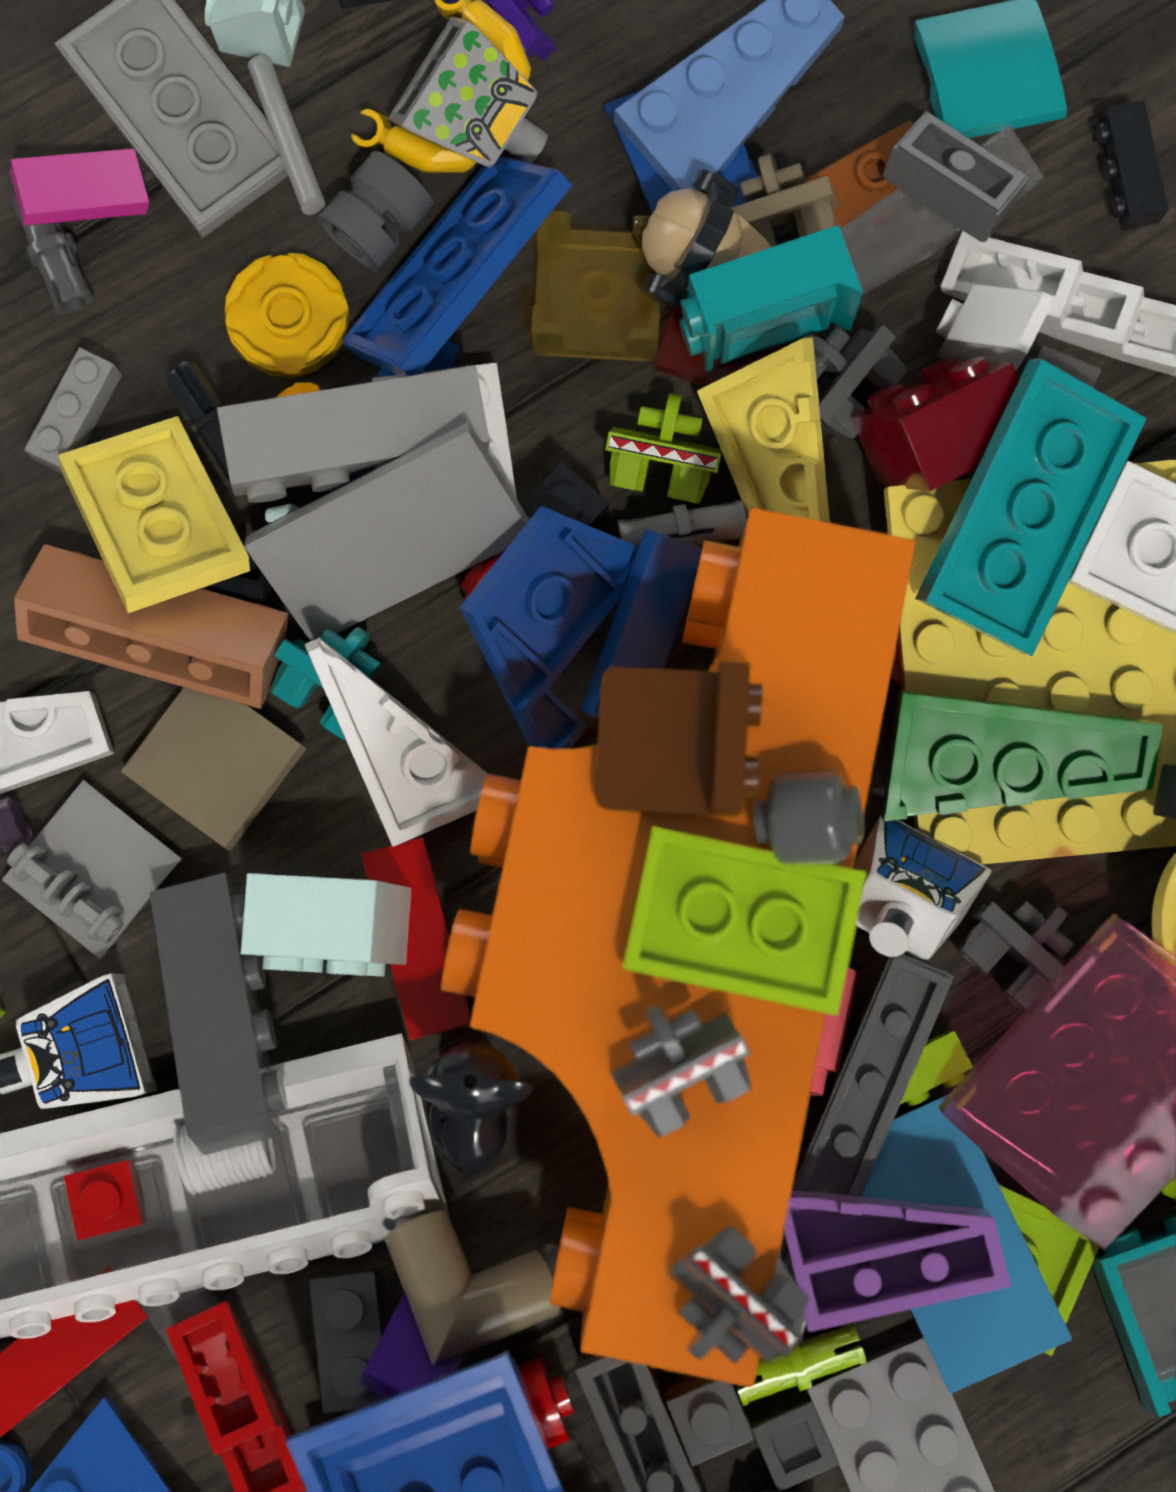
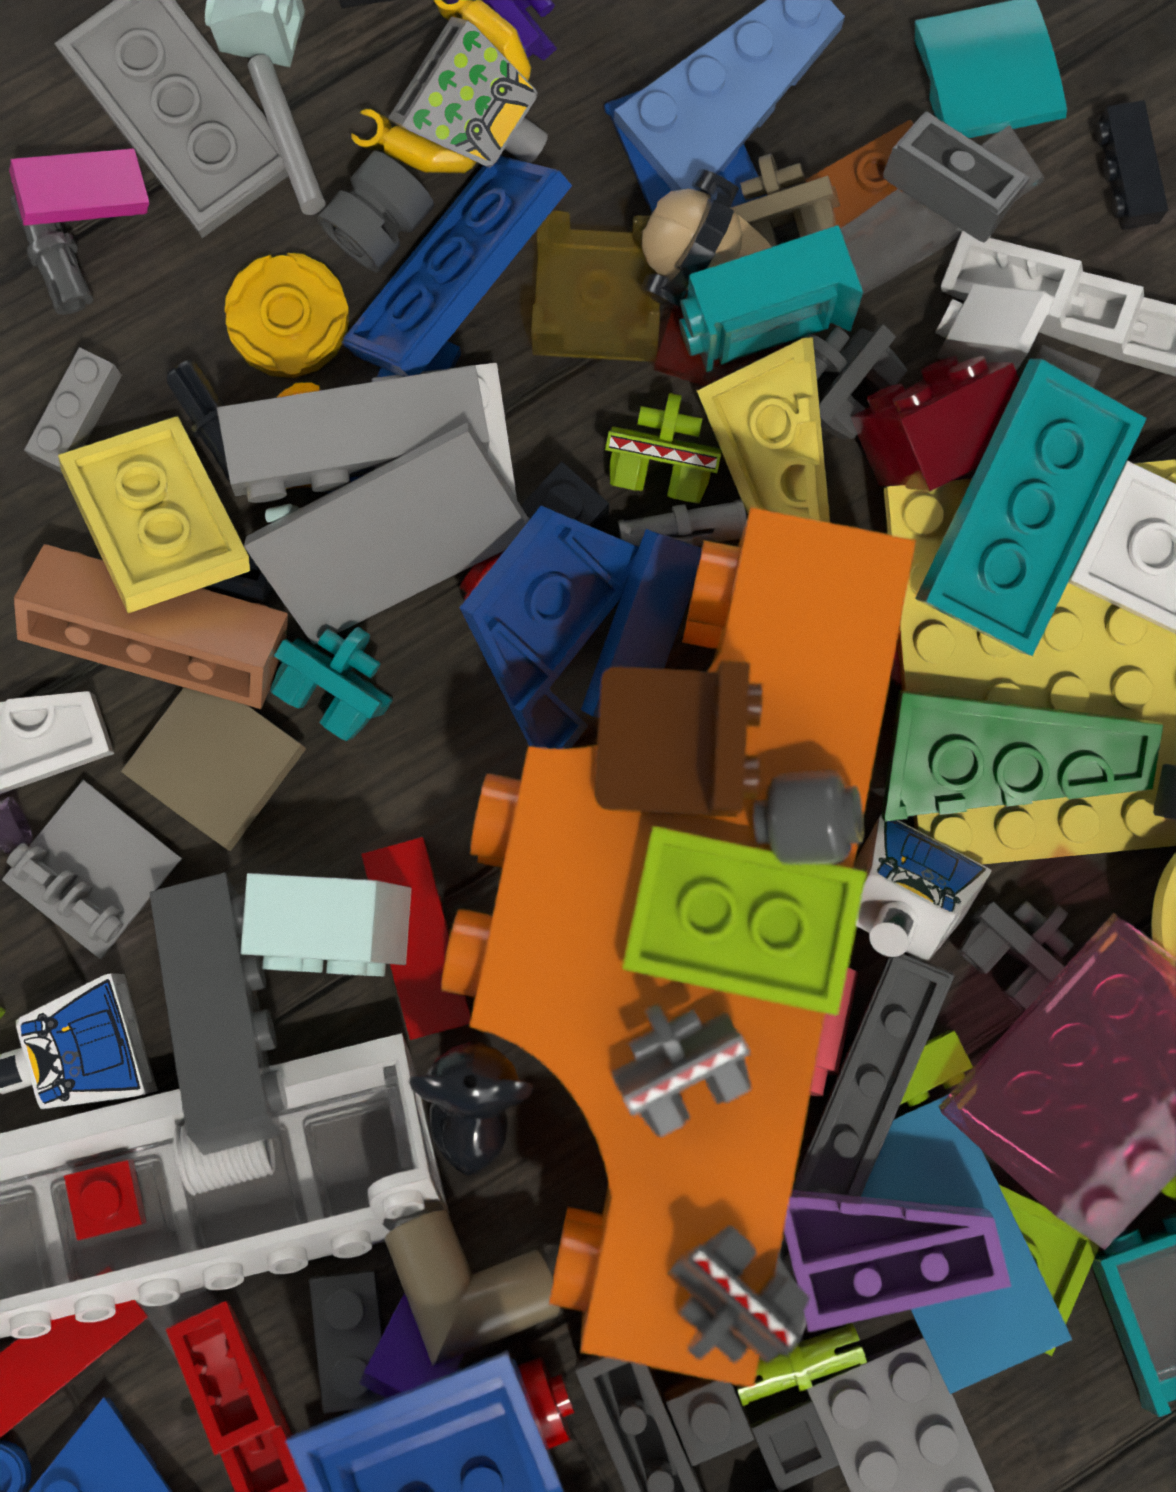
white wing [305,638,487,847] -> none

